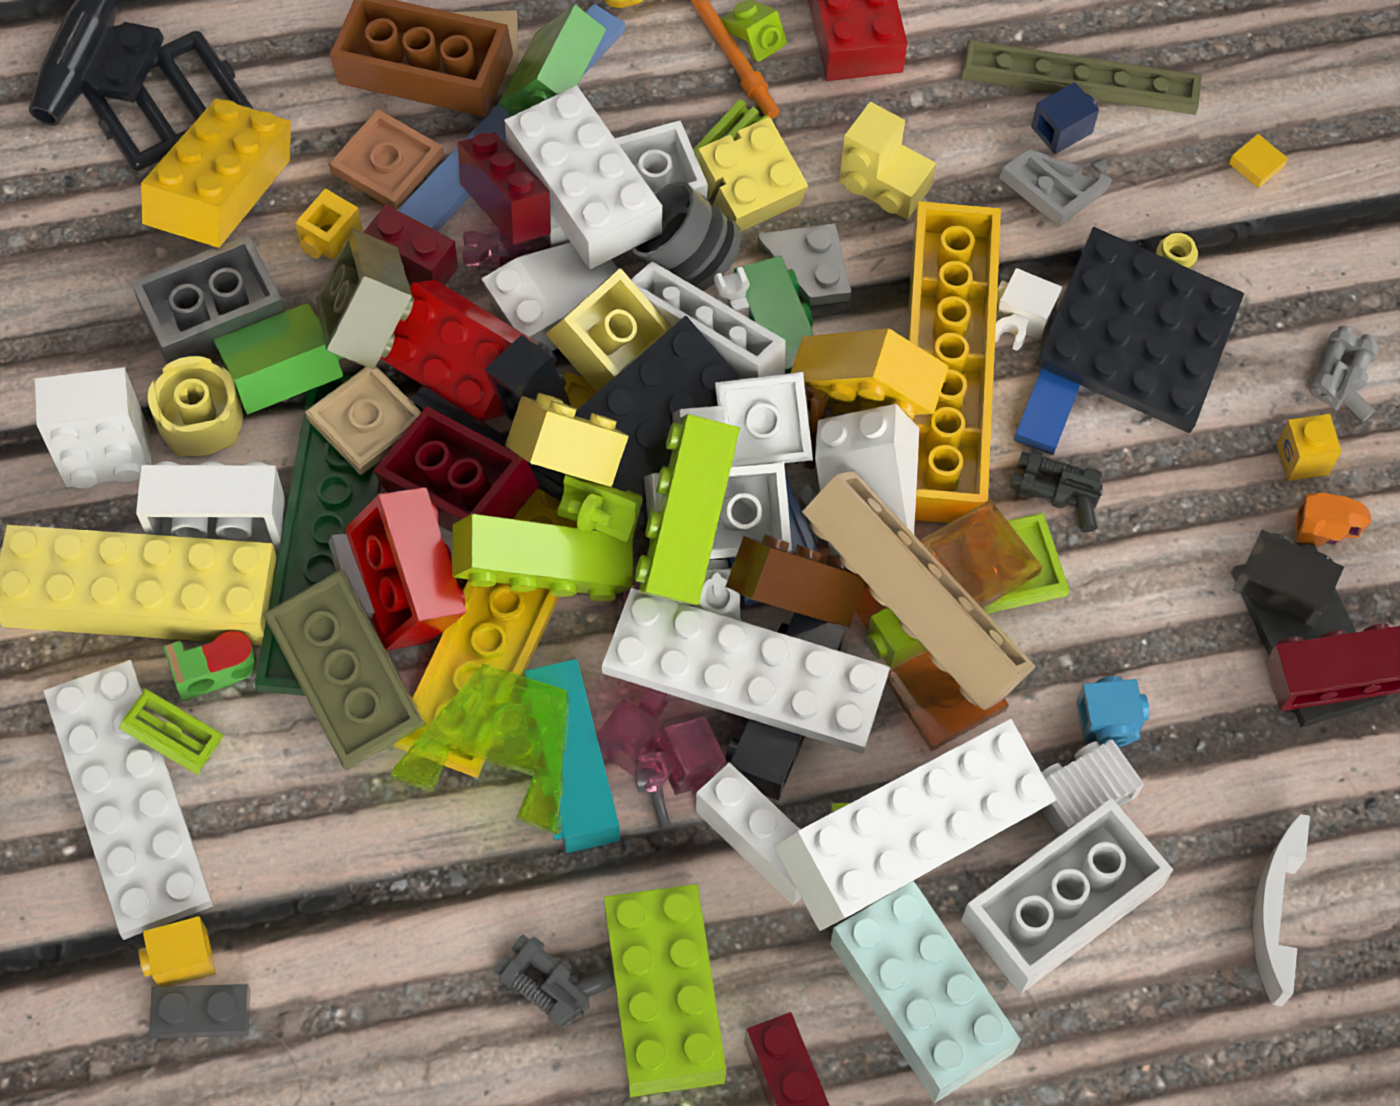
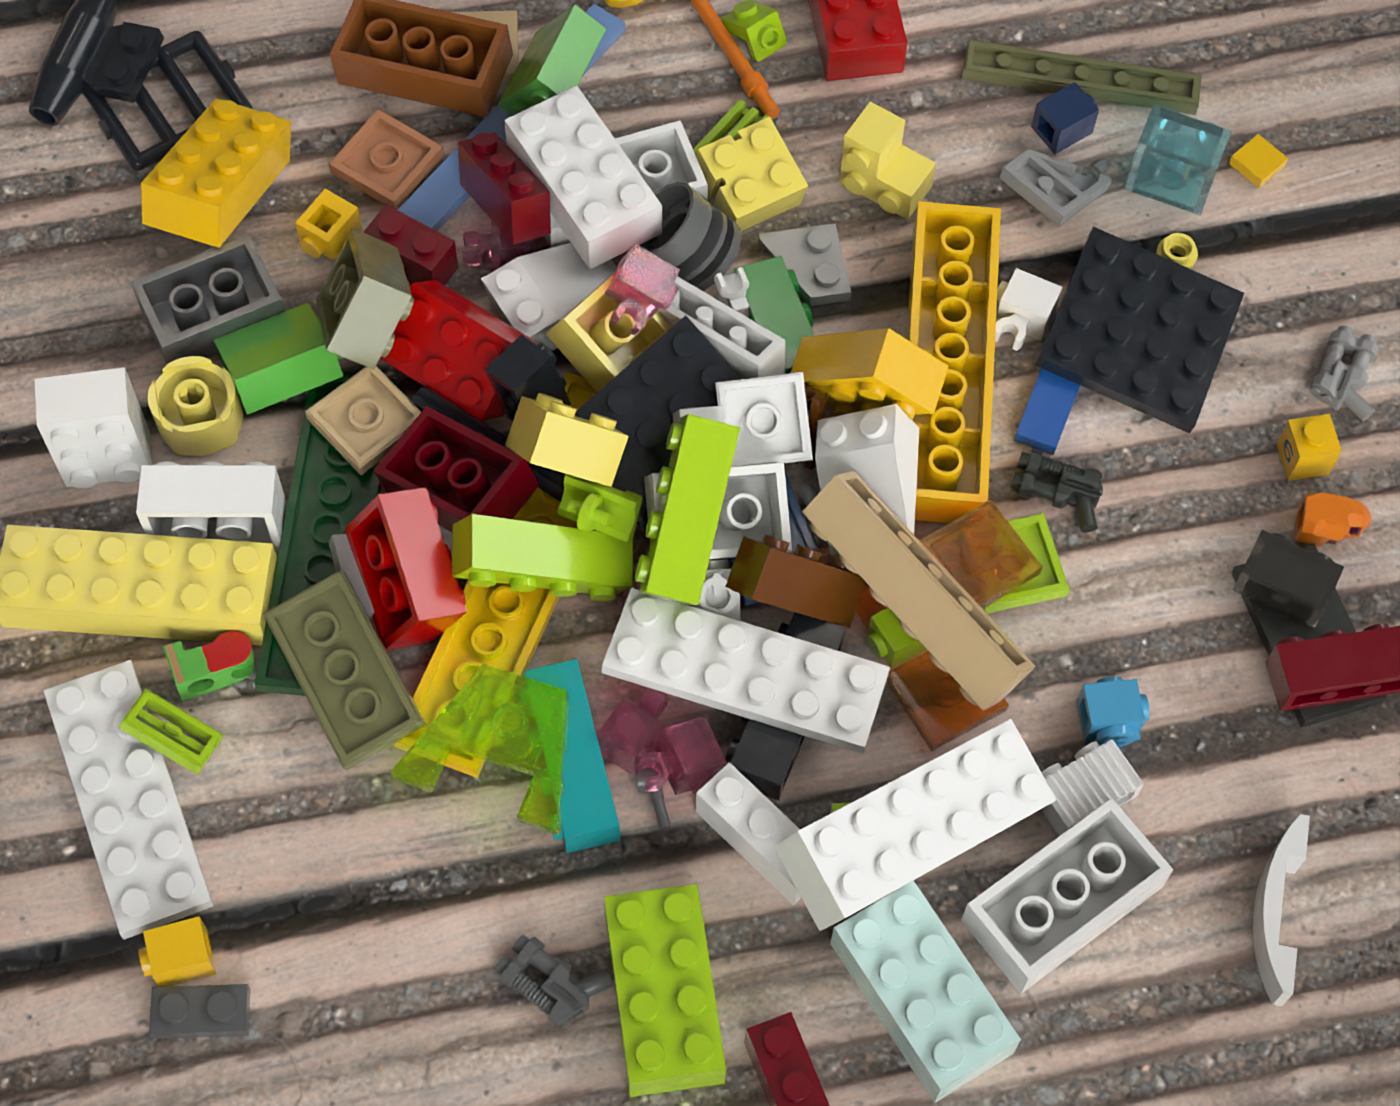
none -> clear pink brick [605,244,680,336]
none -> clear light blue brick [1124,105,1232,215]

